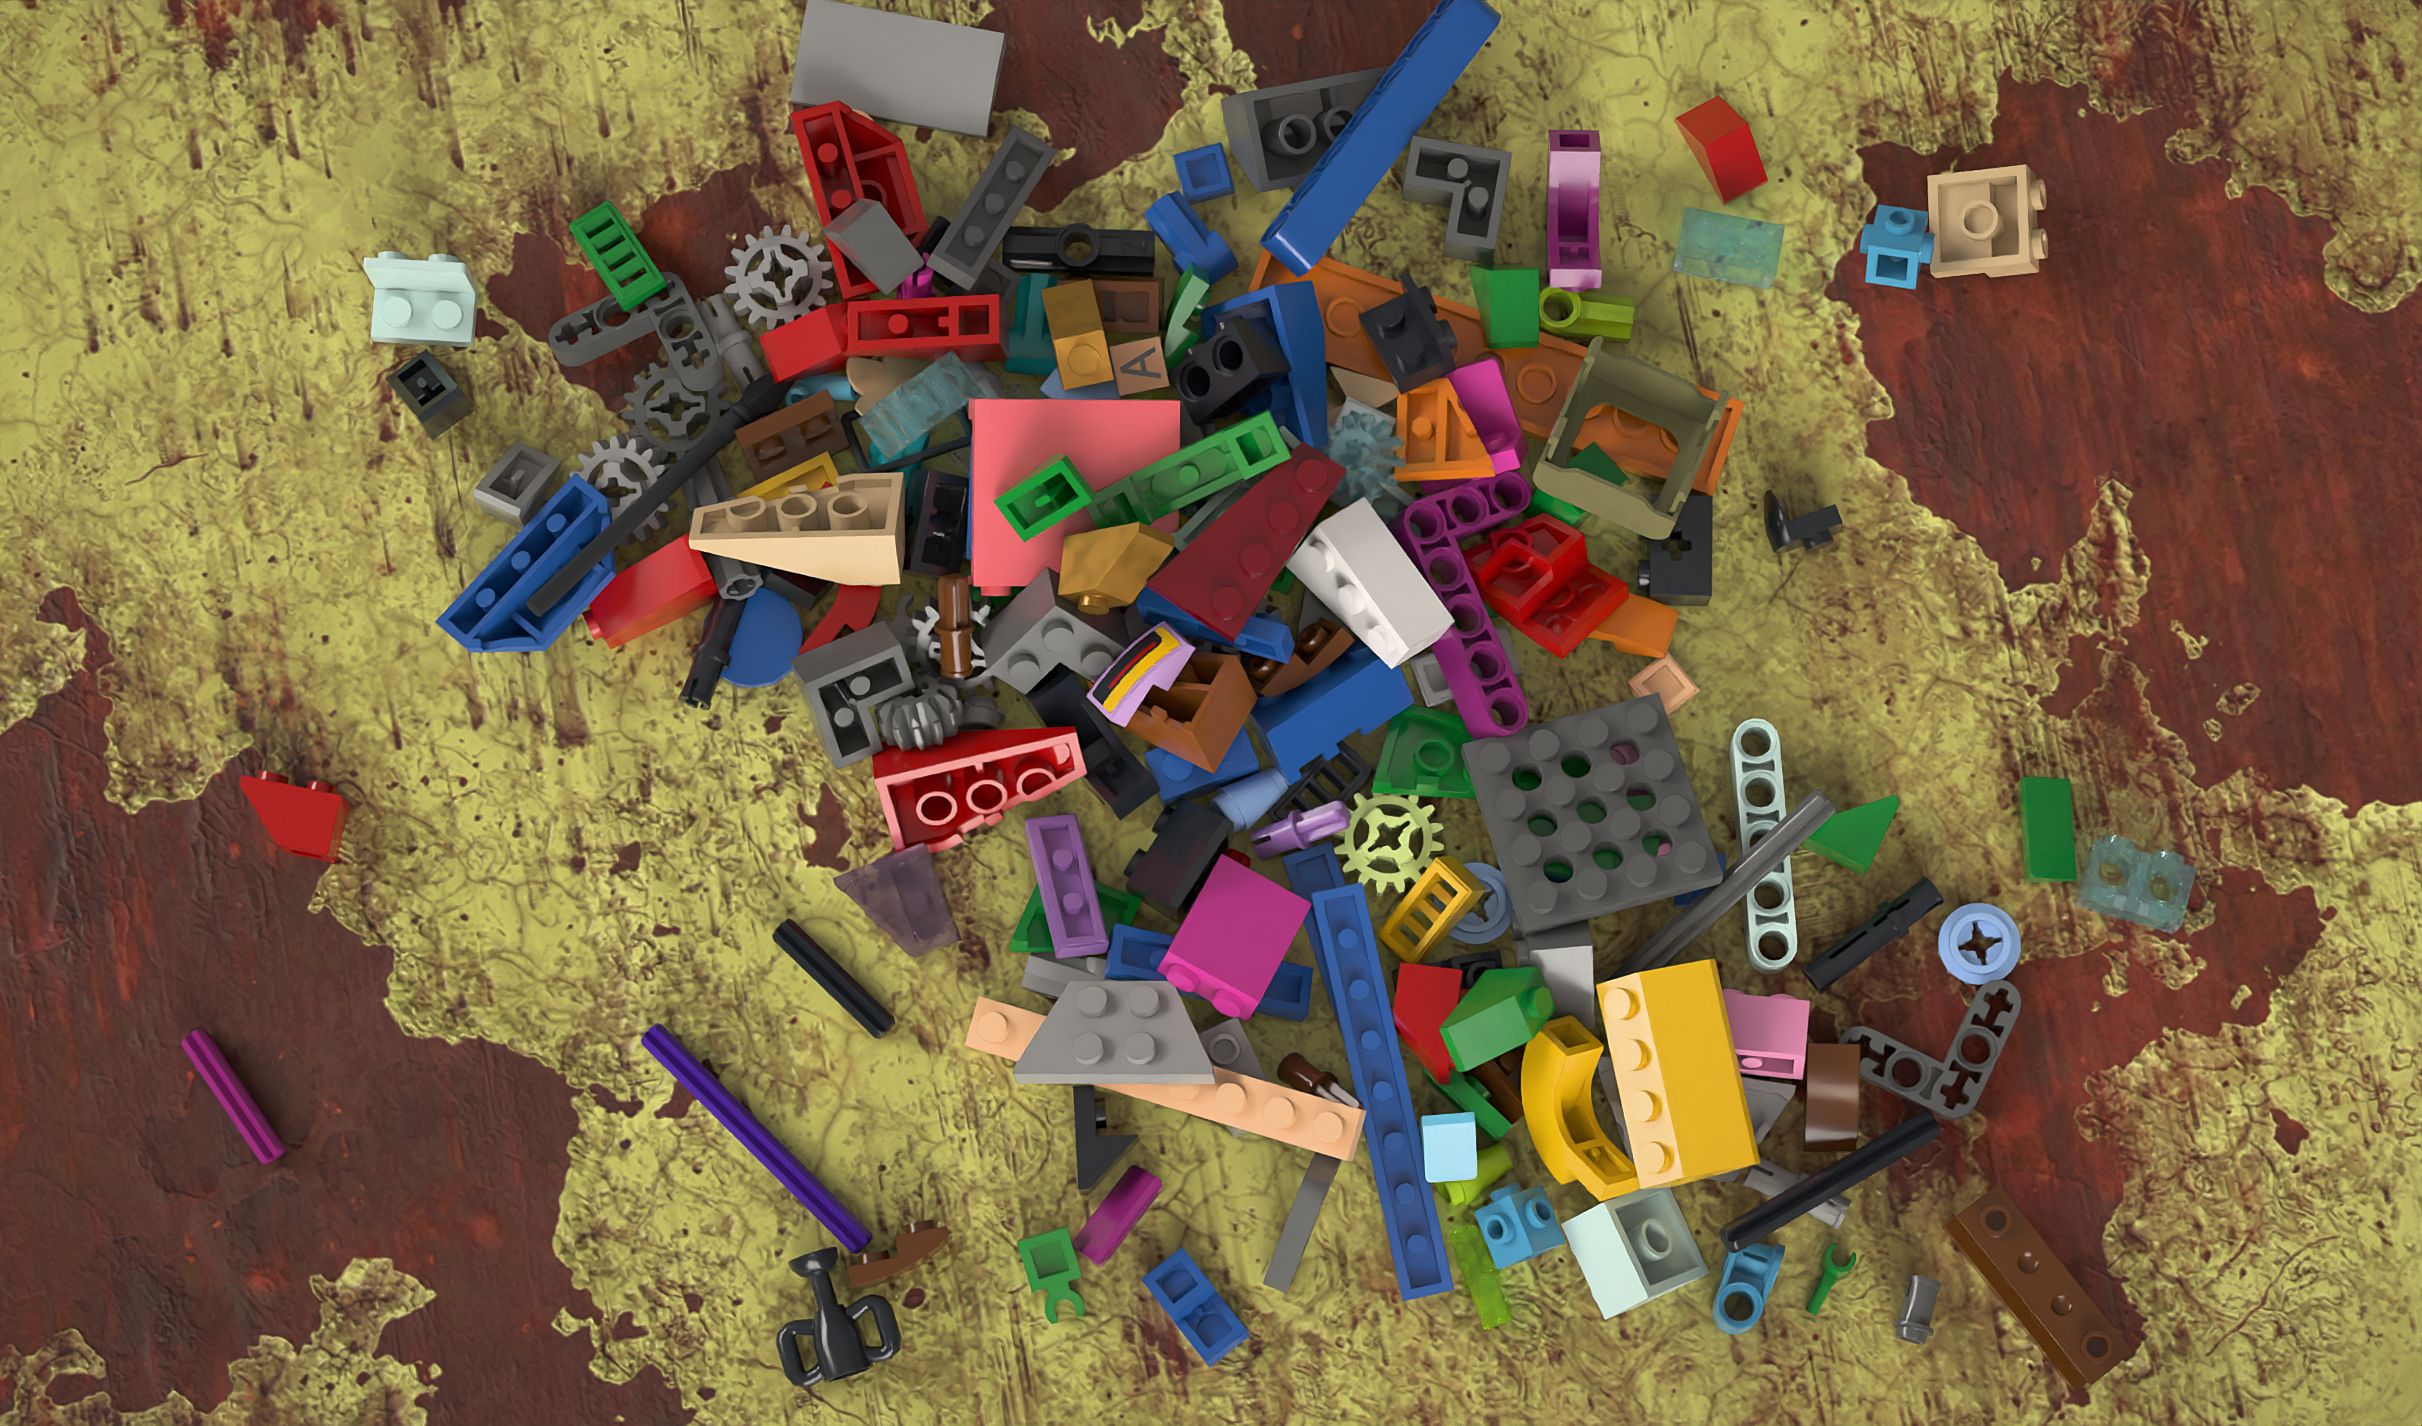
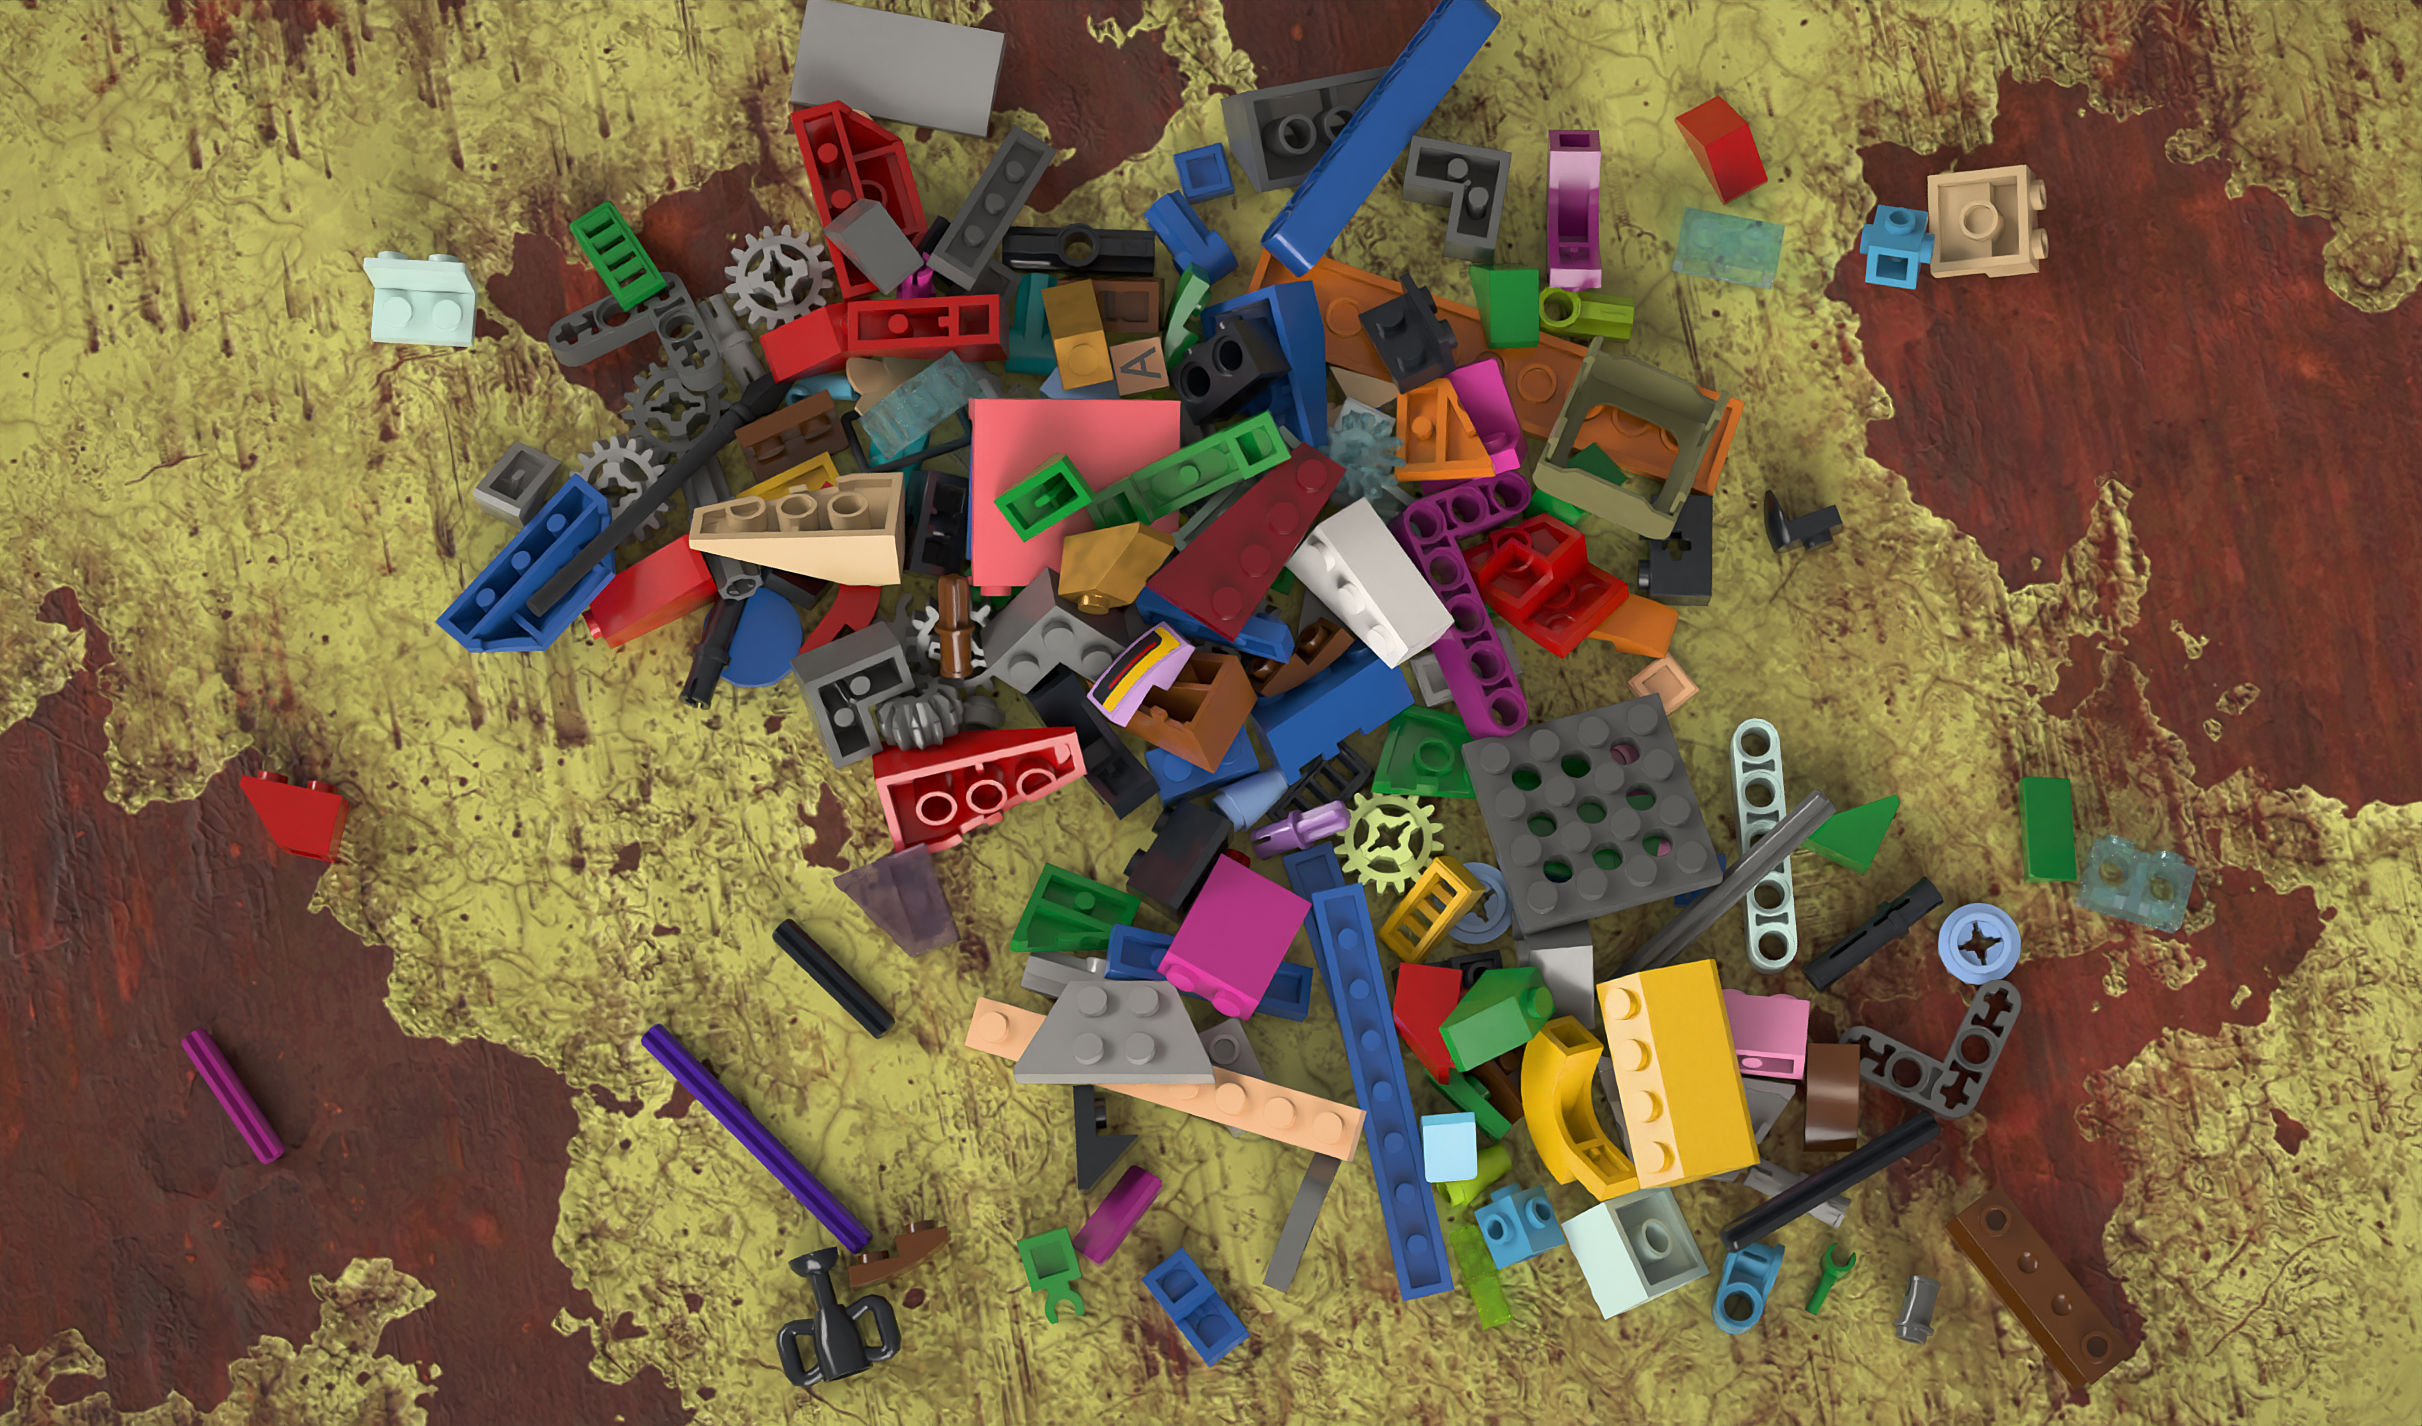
black slope [386,349,473,441] -> none
medium lavender tile [1024,813,1109,959] -> none
reddish brown axle [1277,1052,1364,1110] -> none

